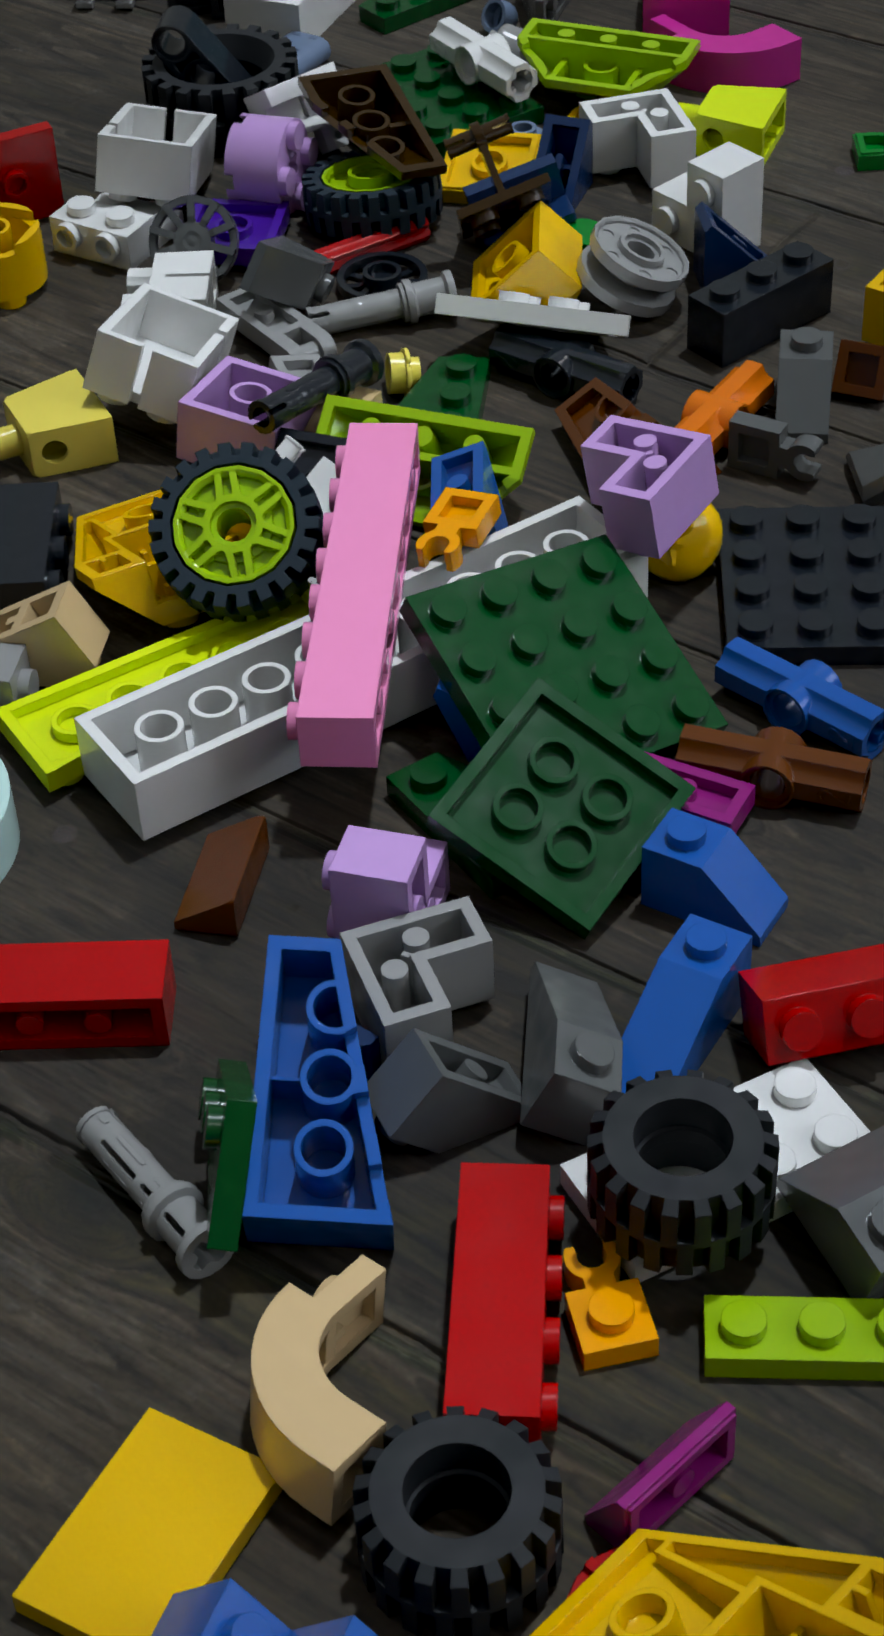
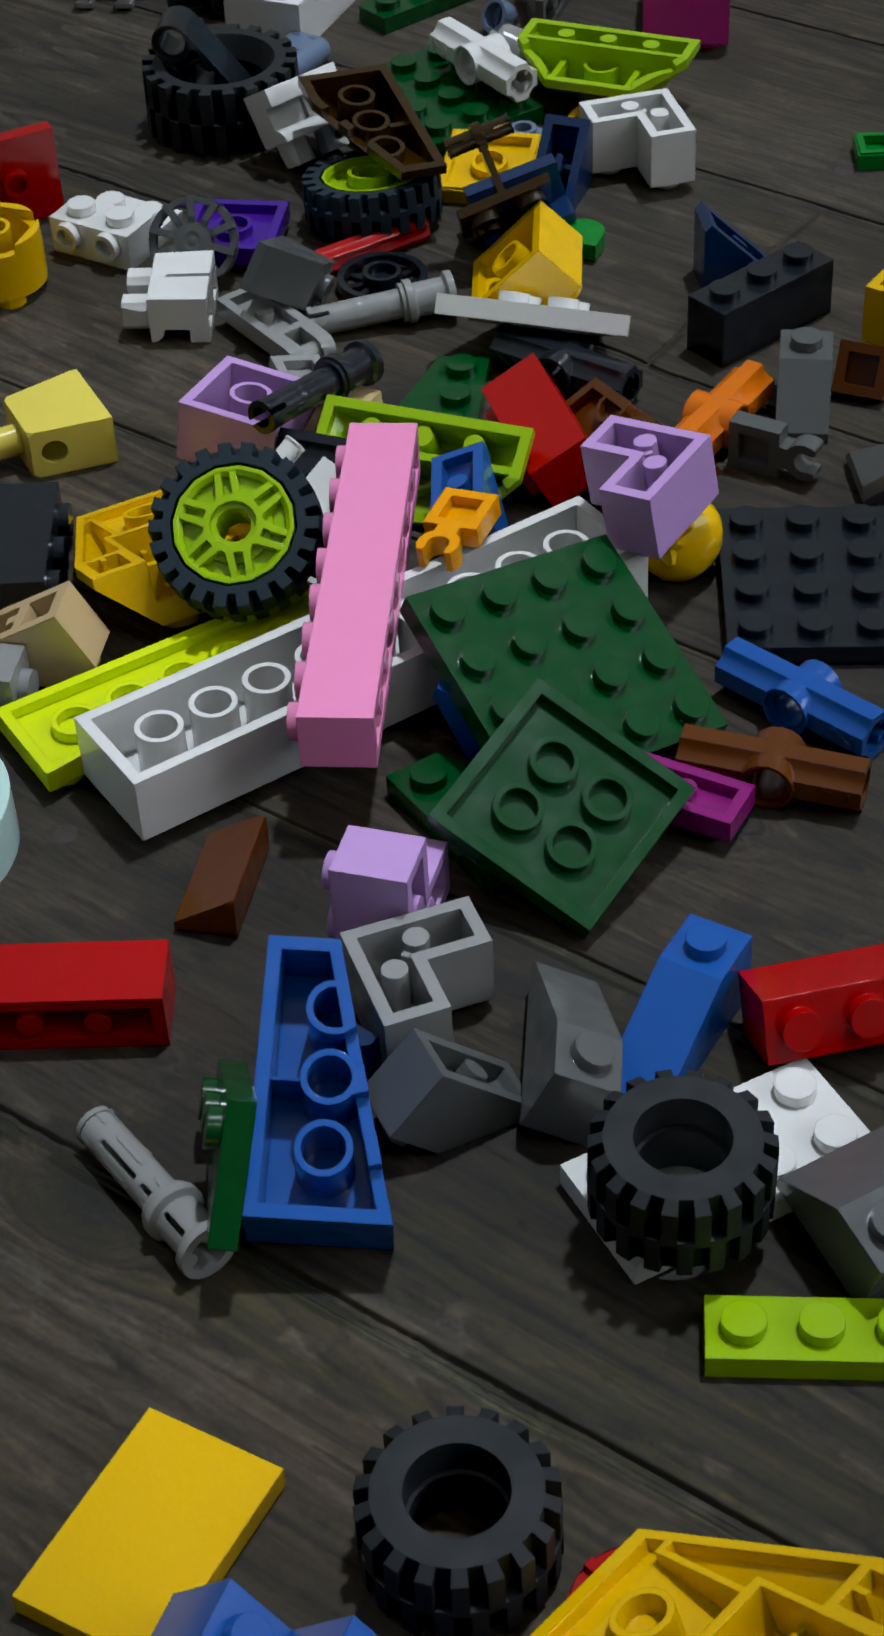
white piece [82,283,239,424] -> none
white piece [95,103,217,207] -> none
lavender brick [224,113,318,214] -> none
tan arch [250,1254,386,1526] -> none
light yellow plate [385,348,421,396] -> none
red brick [443,1162,565,1443] -> none
light orange plate [563,1241,659,1371] -> none
light grey wheel [576,215,689,318] -> none
magenta slope [584,1401,736,1547] -> none
blue slope [641,808,788,948] -> none
dark pink arch [650,14,802,93] -> none
white brick [652,142,764,253] -> none
neon yellow torso [678,85,787,165] -> none
none -> red brick [481,352,588,507]

